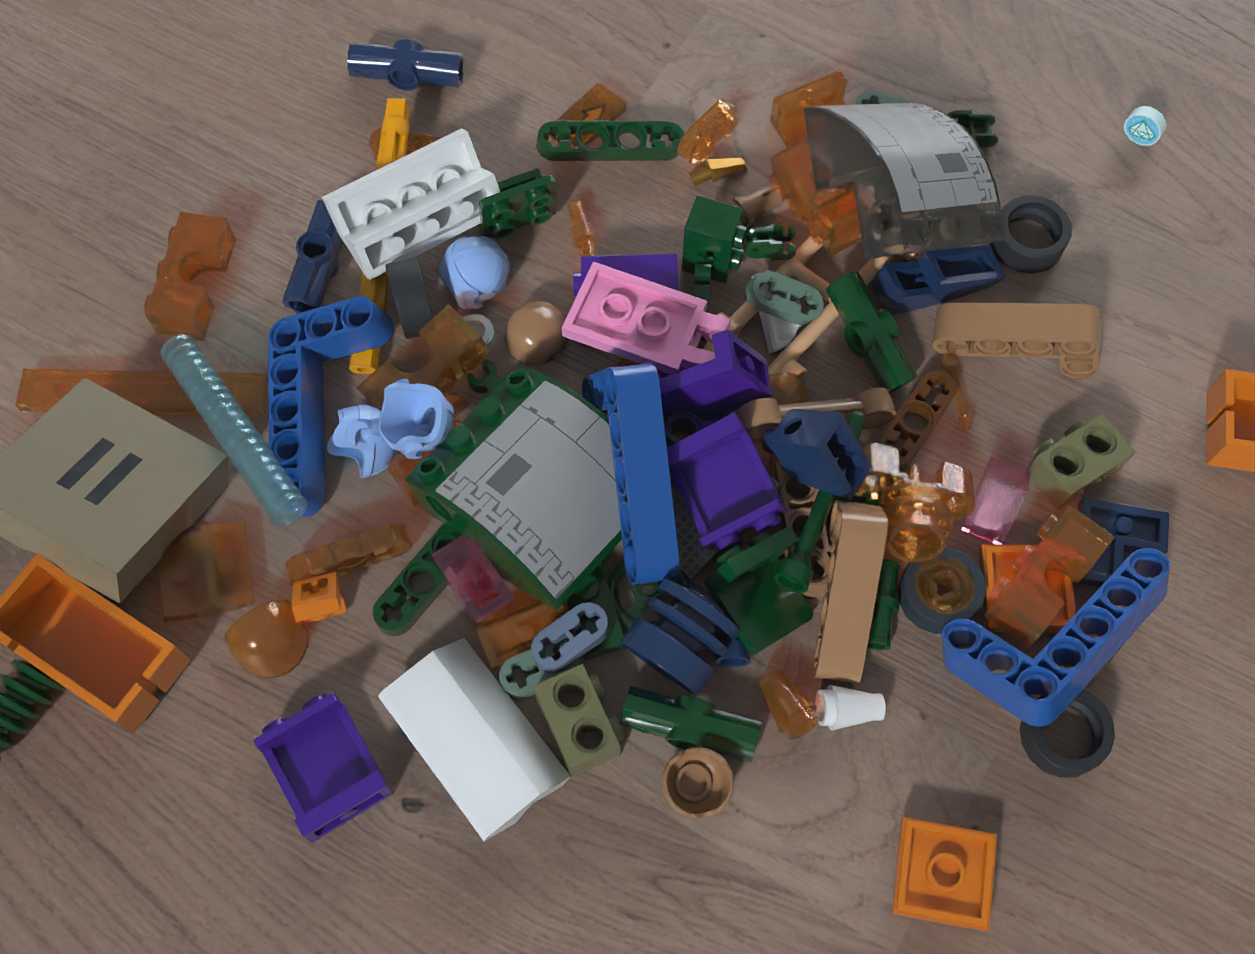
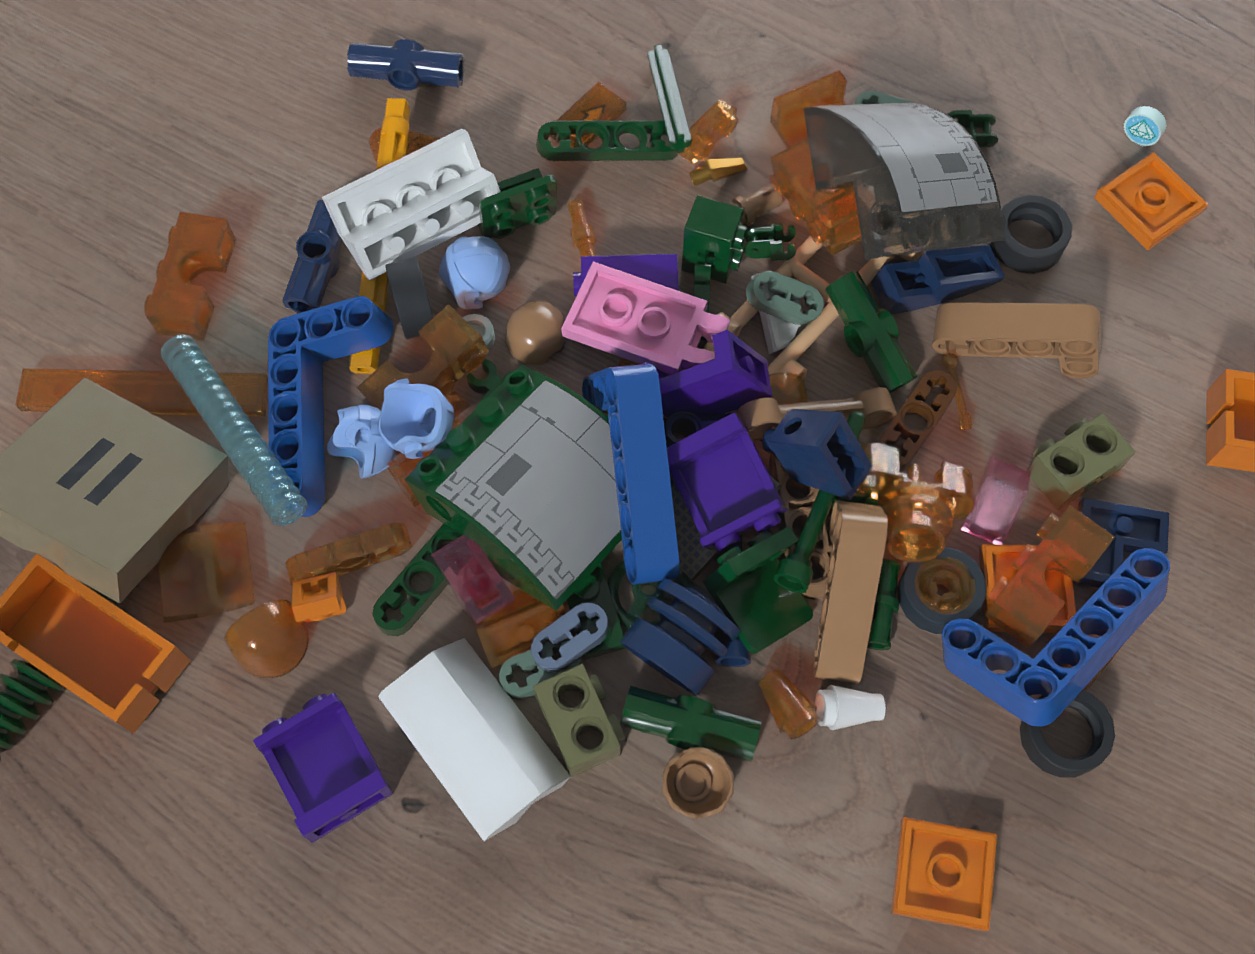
none -> axle [647,45,692,153]
none -> orange plate [1094,152,1208,251]

